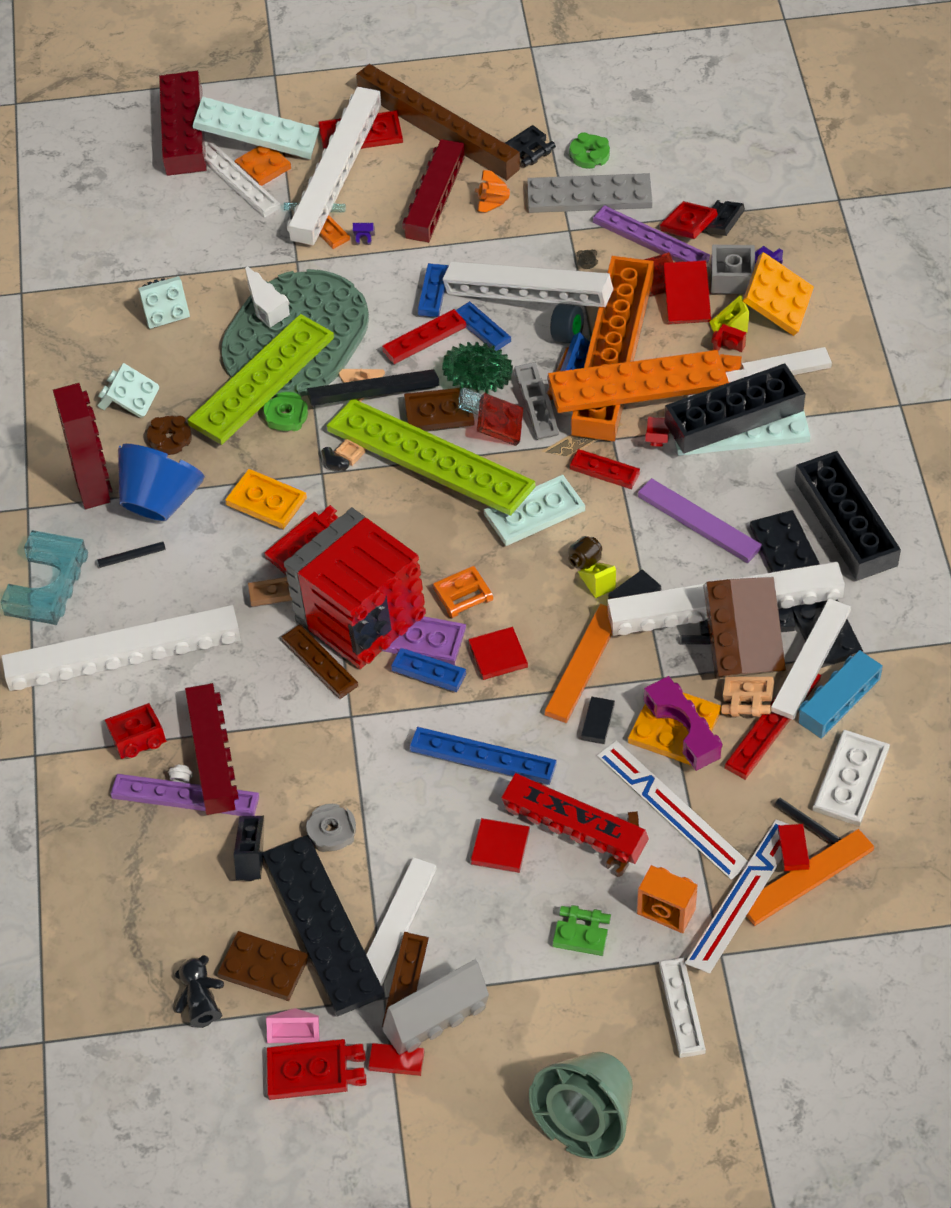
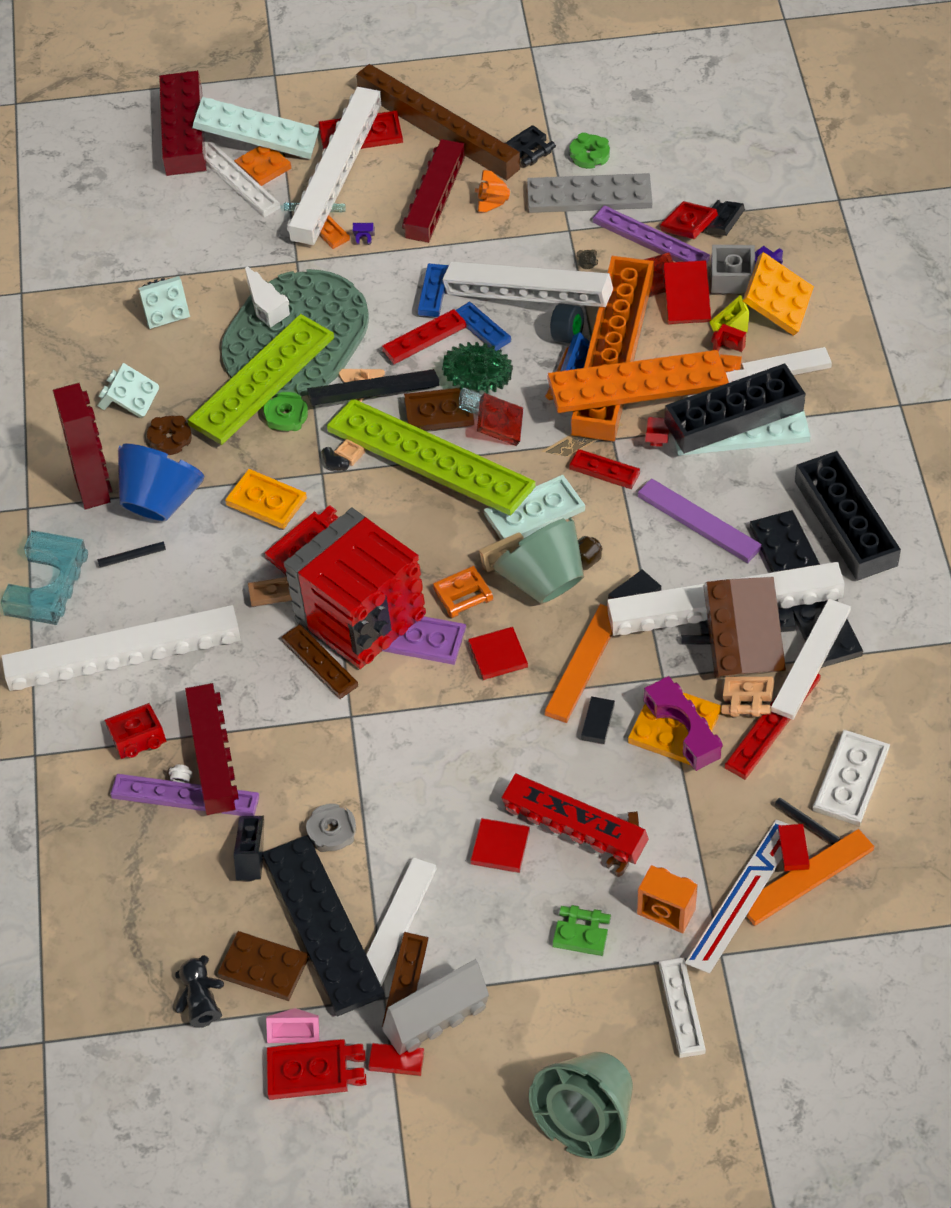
blue plate [391,648,466,692] -> none
blue plate [410,727,557,785] -> none
light grey slope [514,362,559,439] -> none
neon yellow slope [578,563,616,599] -> none
white sticker [597,740,749,880] -> none
dark azure brick [799,650,883,739] -> none
none -> tan plate [479,532,524,573]
none -> sand green cone [493,517,584,604]

